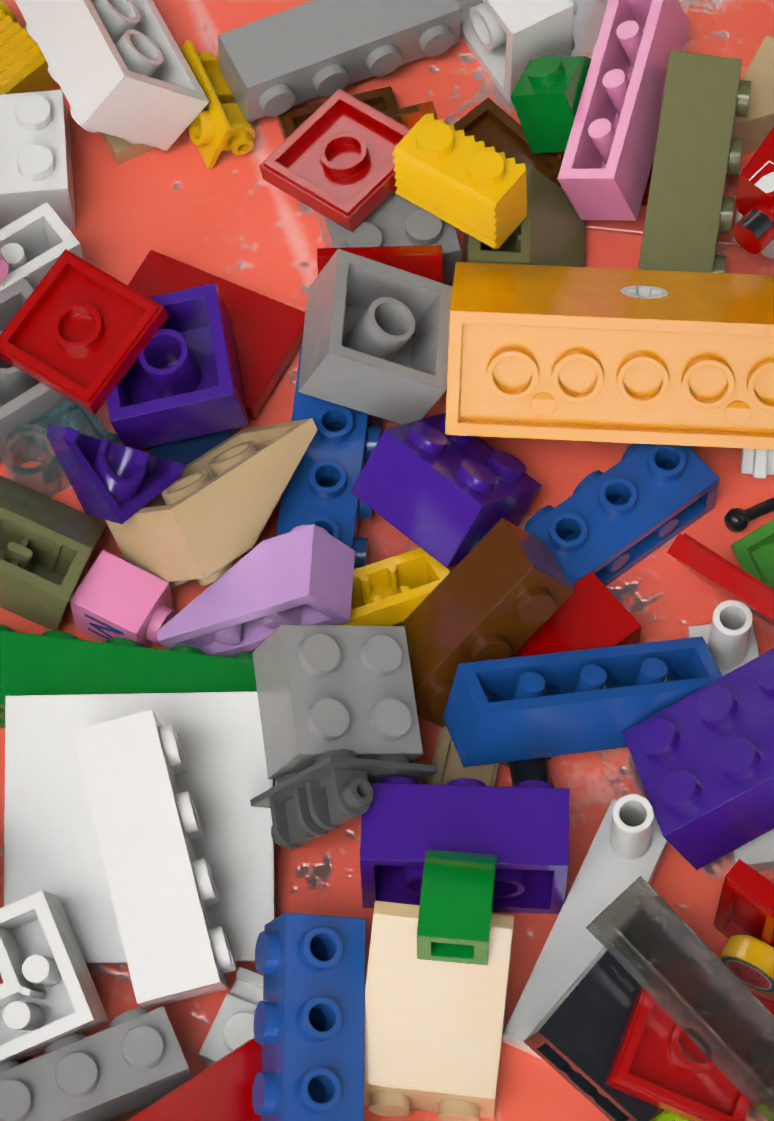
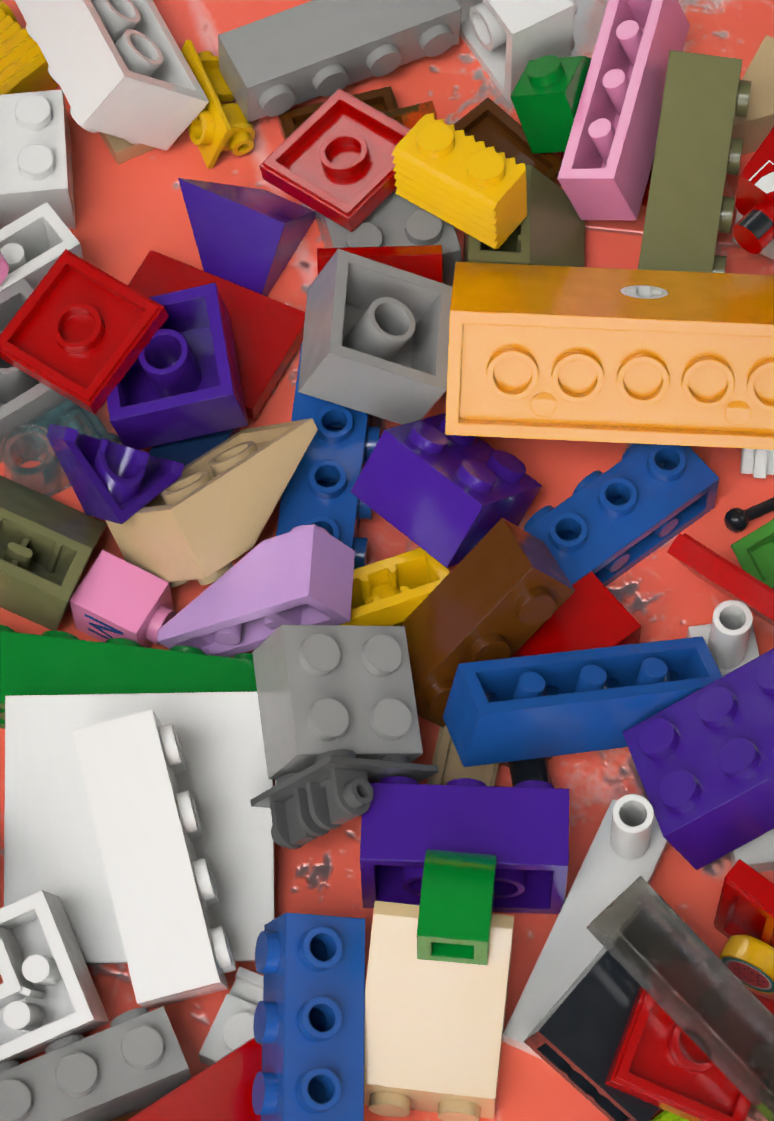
none -> dark purple slope [178,178,316,296]

